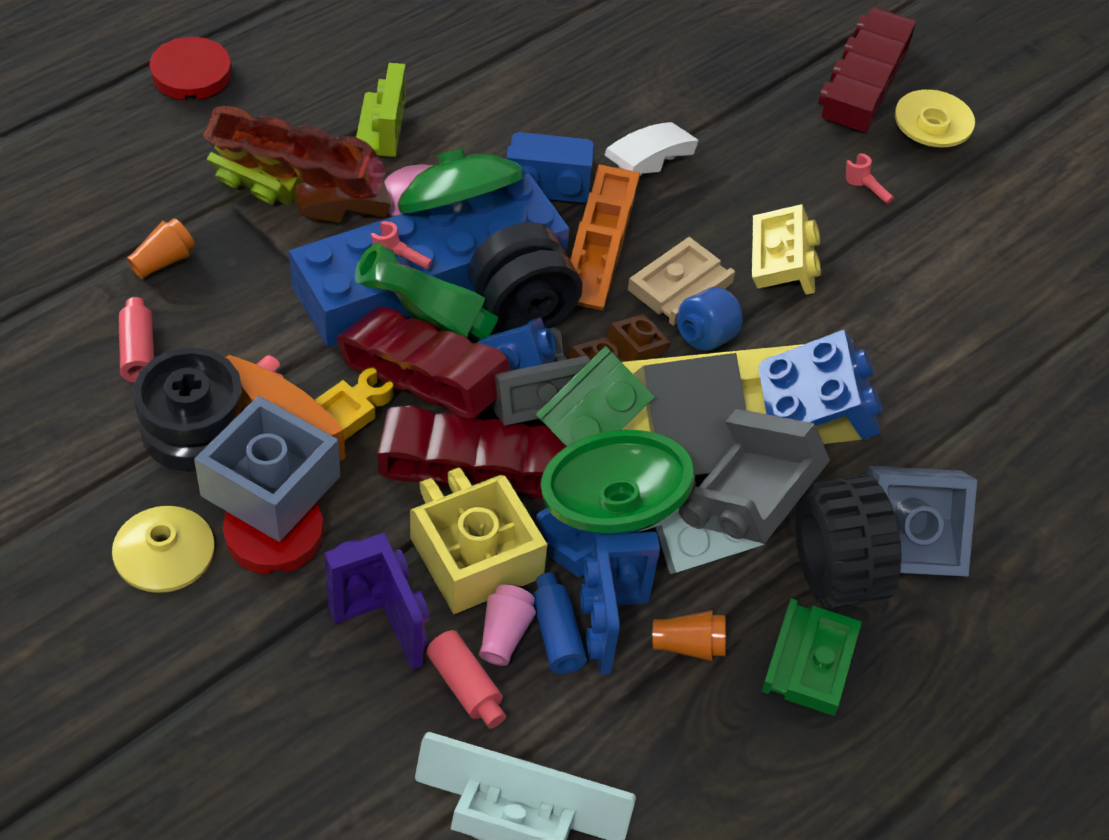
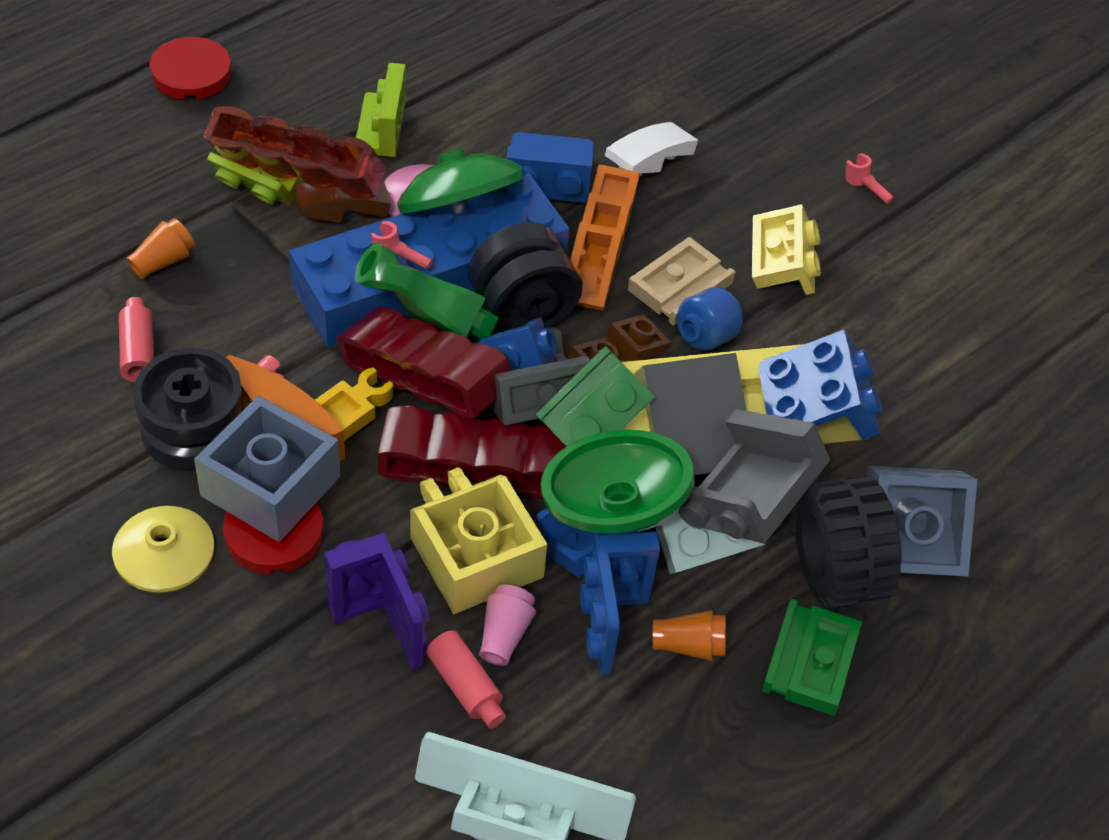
blue cylinder [533,573,587,674] -> none
dark red brick [818,7,917,133] -> none
light yellow dish [895,90,975,147] -> none

